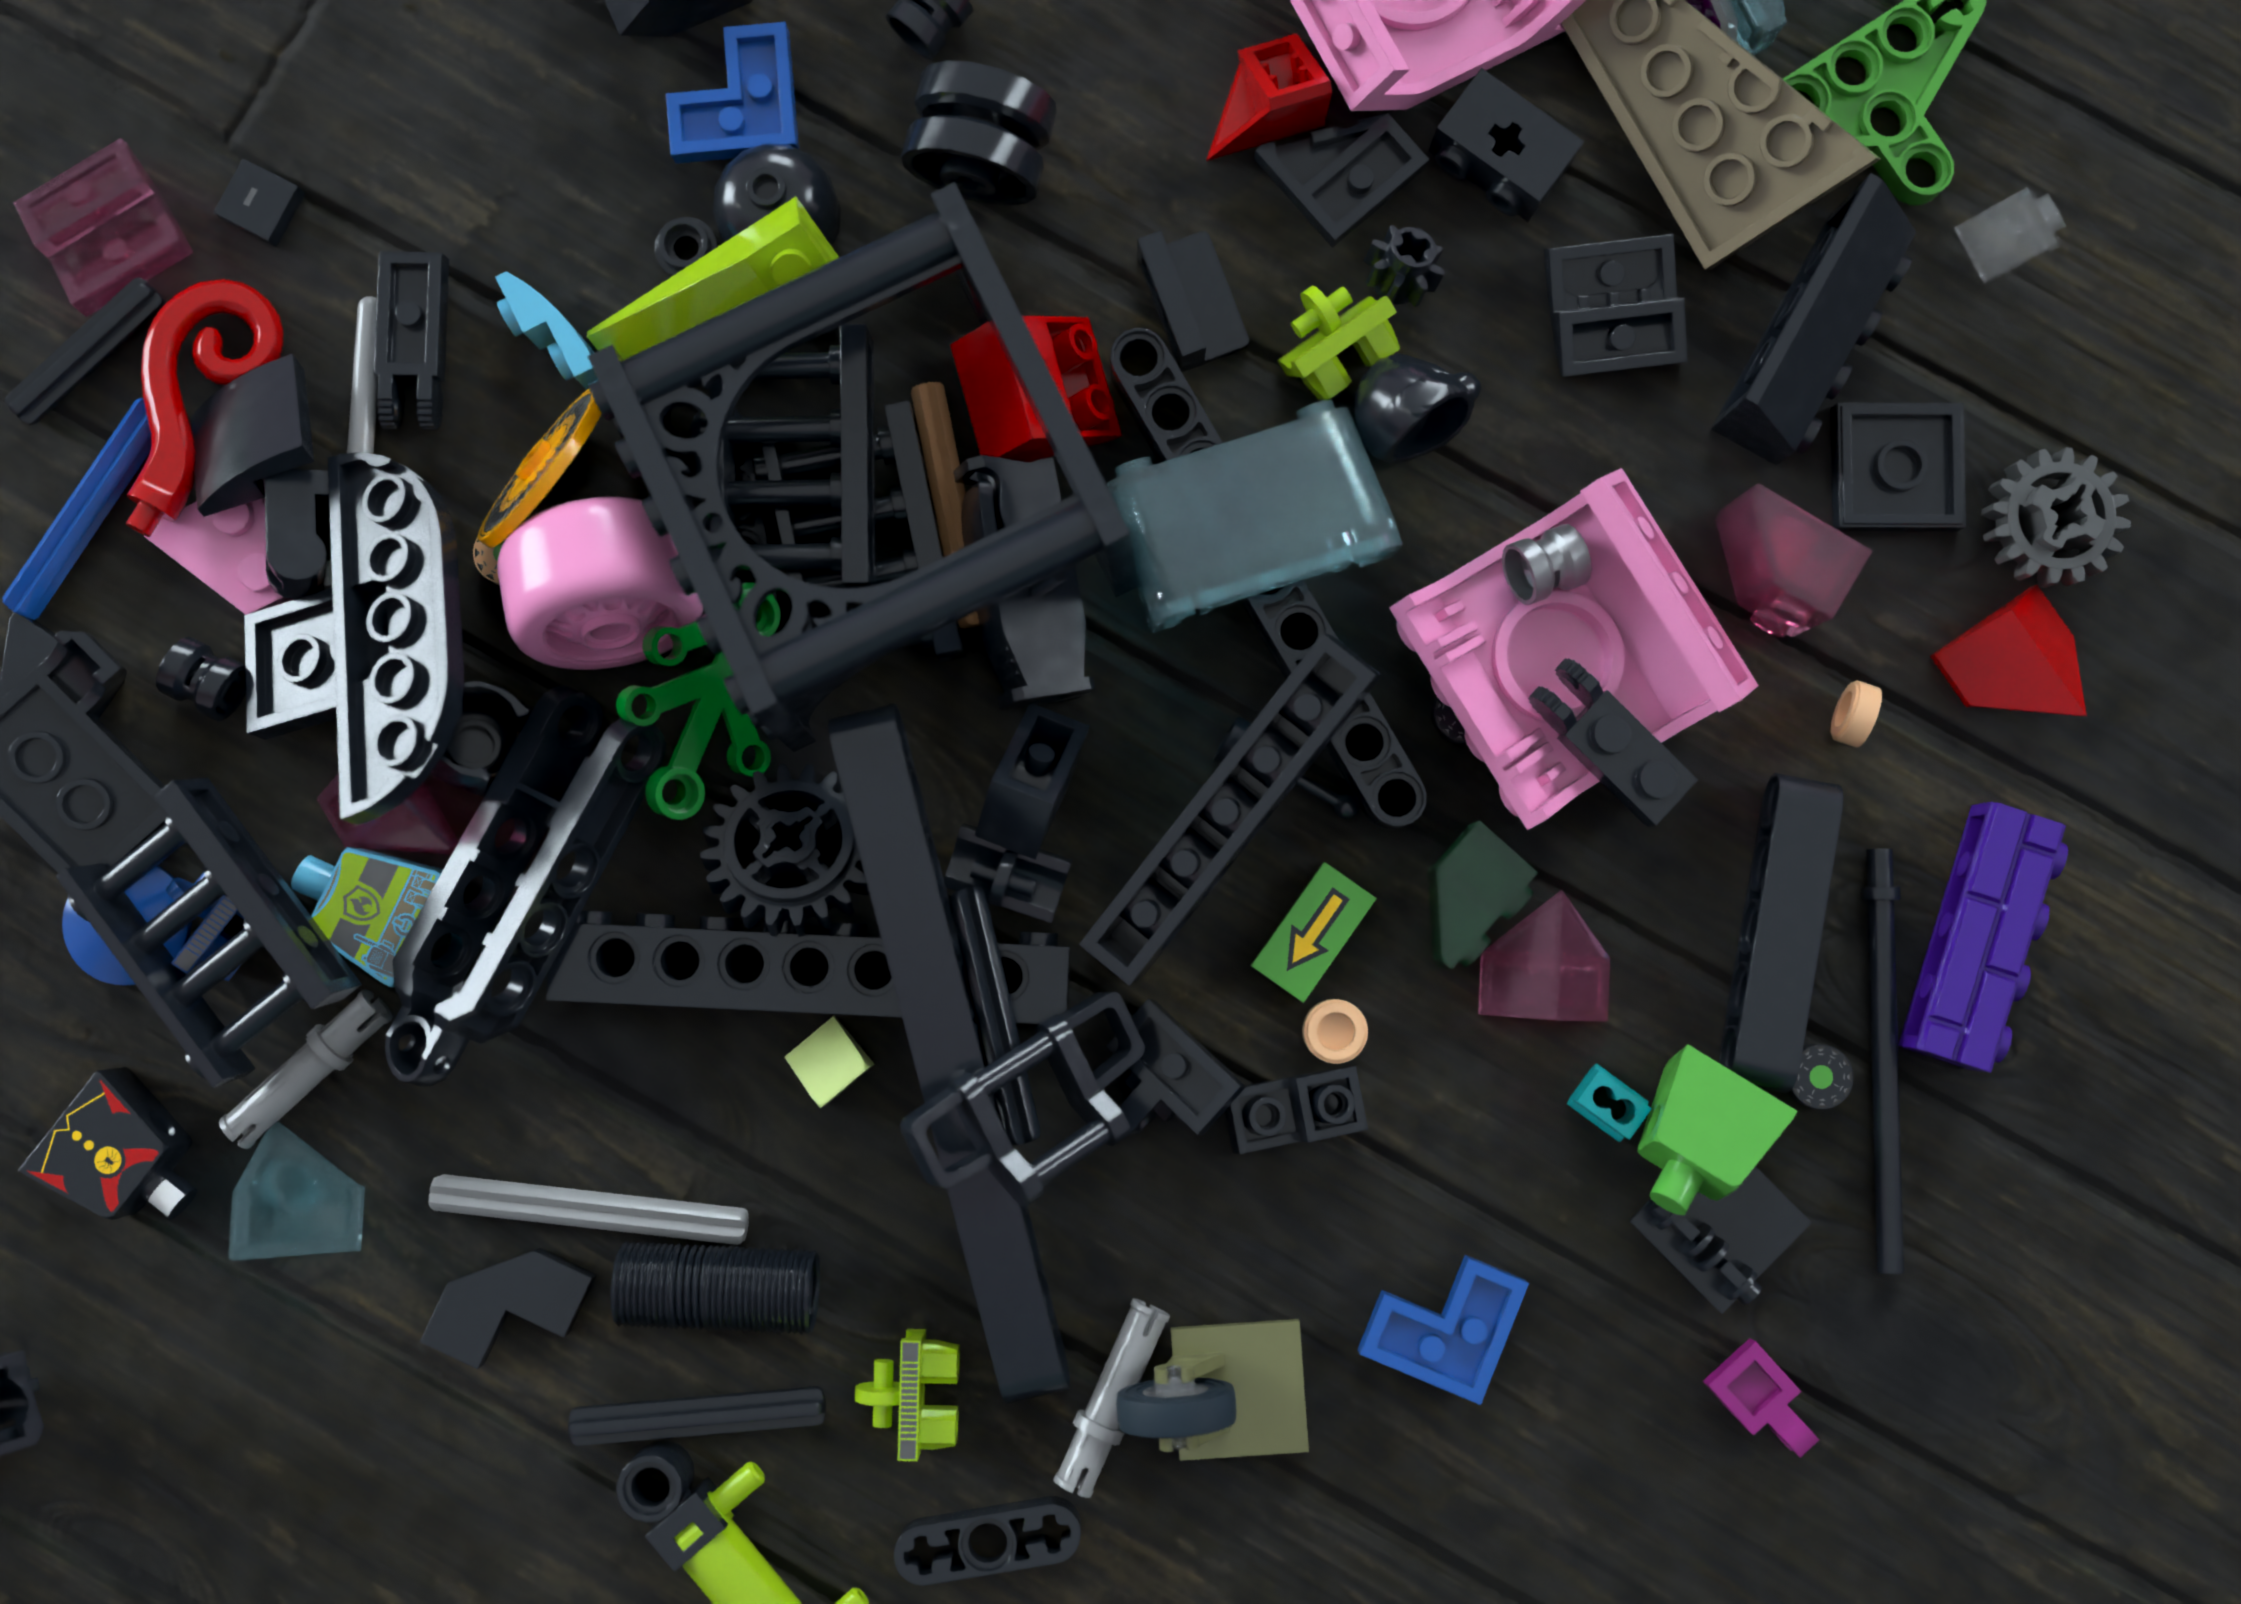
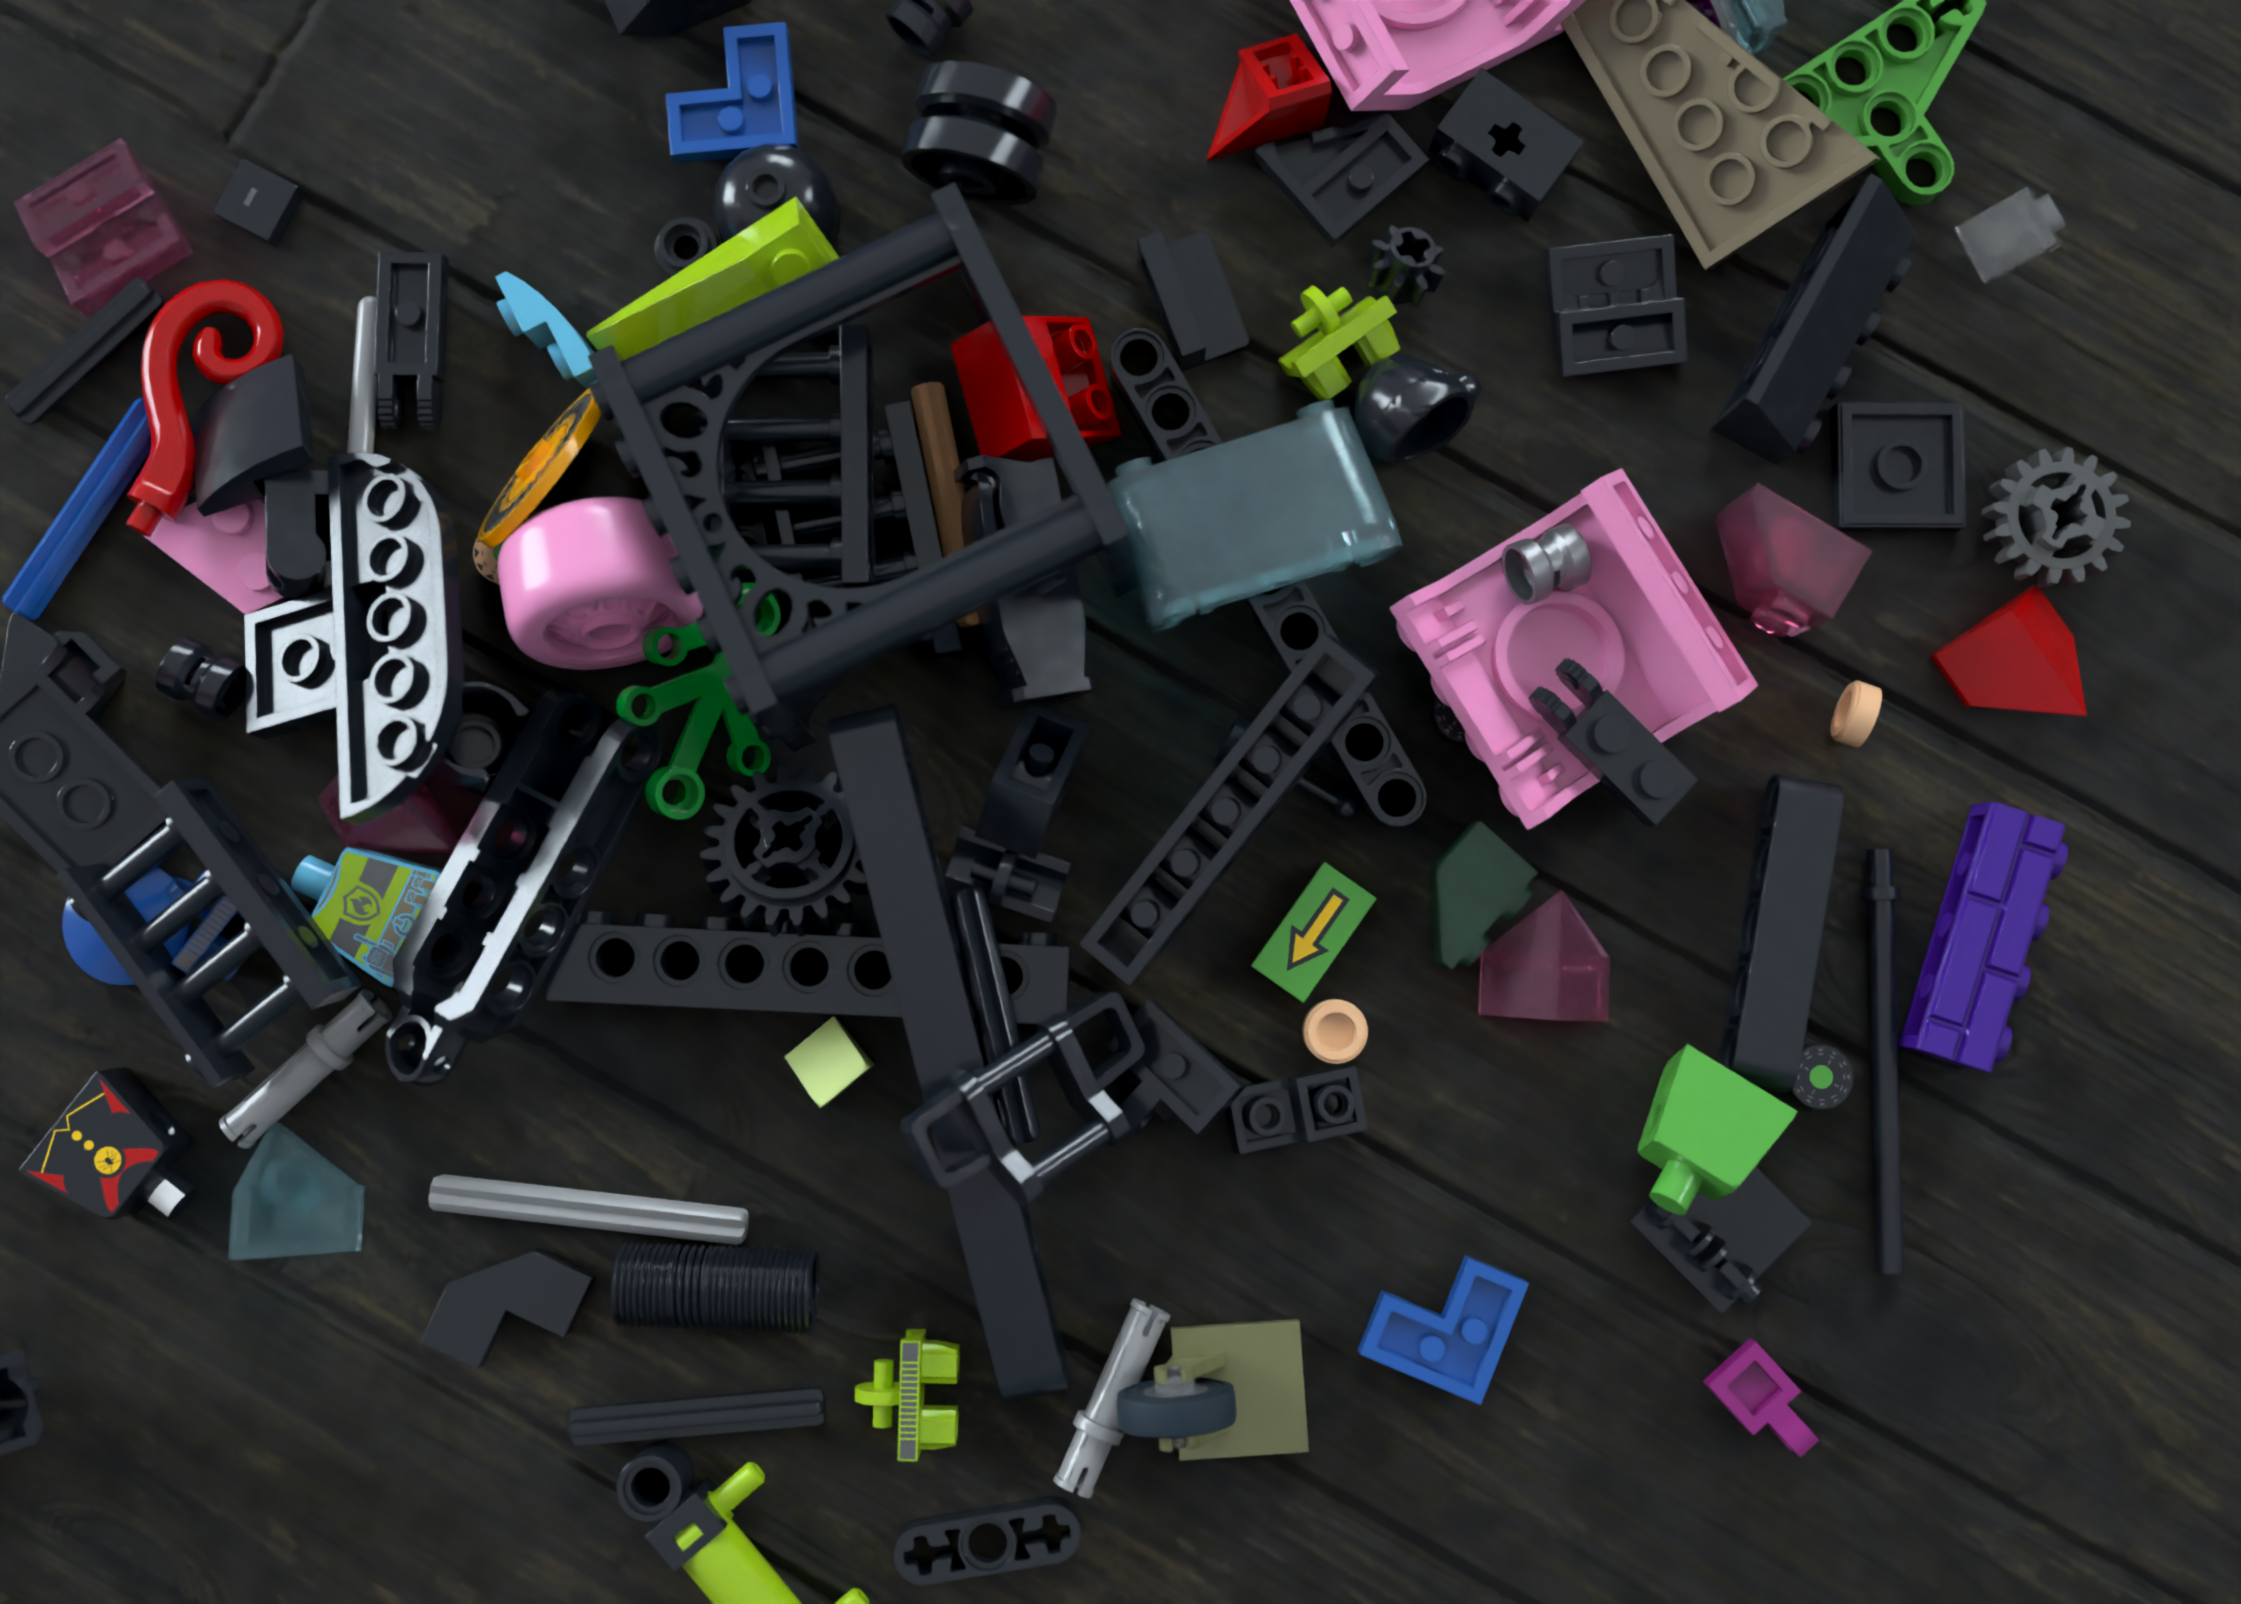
teal piece [1567,1063,1652,1142] -> none

